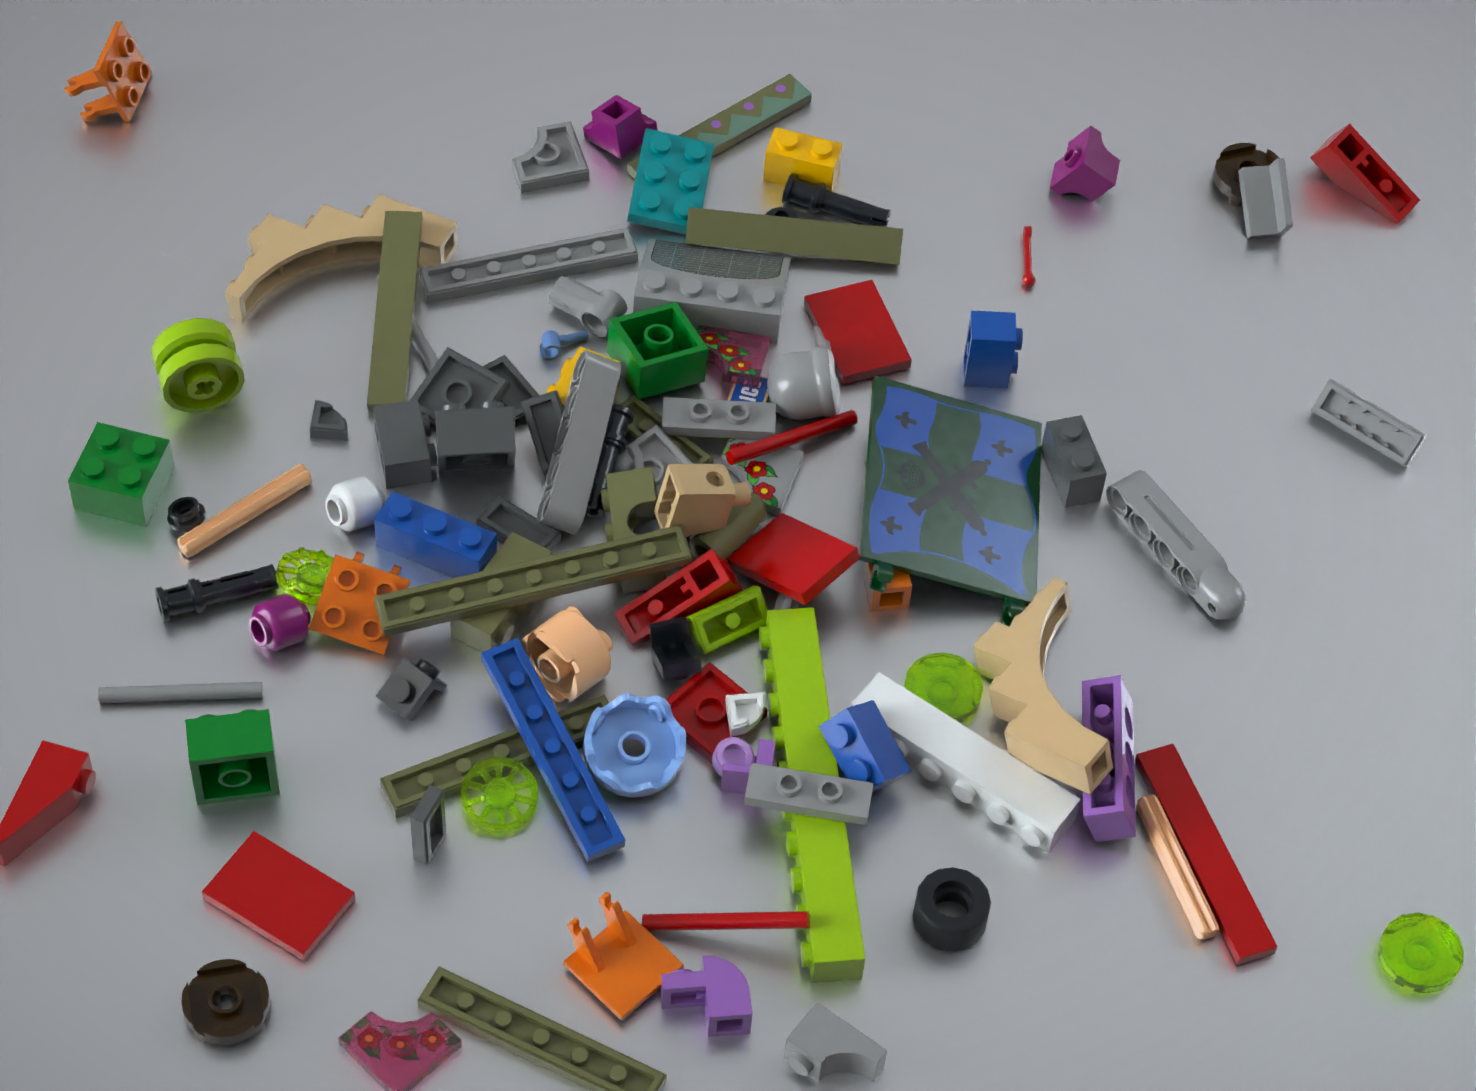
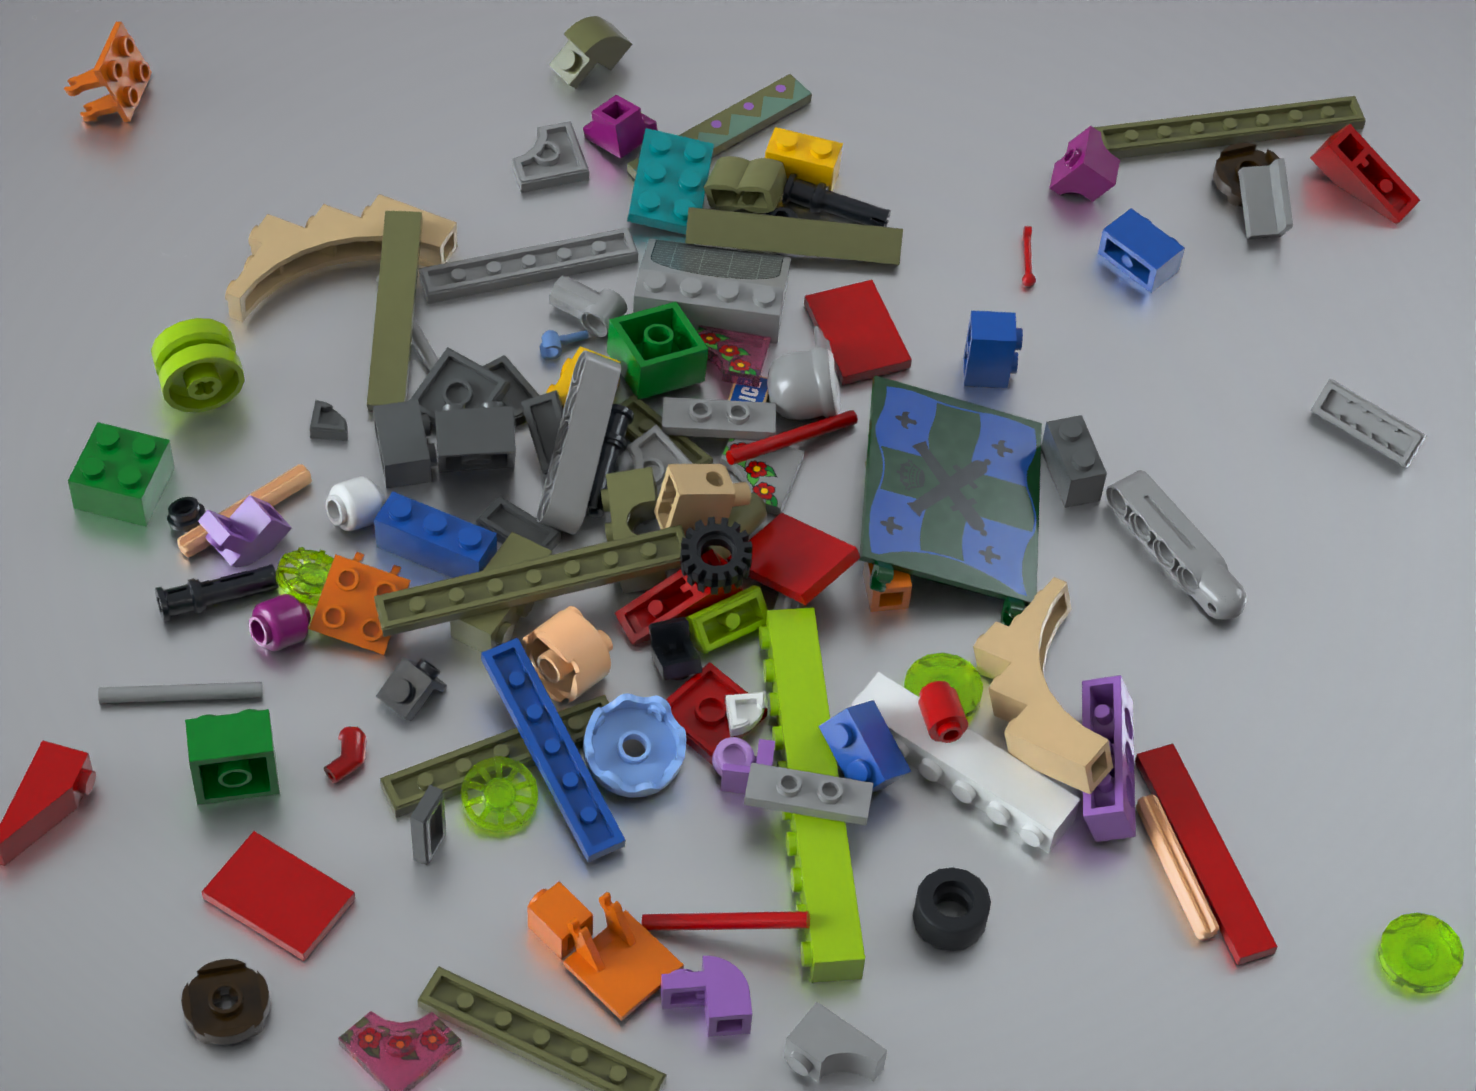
none -> medium lavender brick [198,495,292,567]
none -> red arm [324,726,367,784]
none -> orange brick [527,881,593,960]
none -> olive brick [549,16,633,89]
none -> black tyre [680,517,753,595]
none -> olive brick [704,156,788,213]
none -> red brick [918,681,968,743]
none -> olive tile [1094,96,1366,159]
none -> blue brick [1098,208,1185,293]

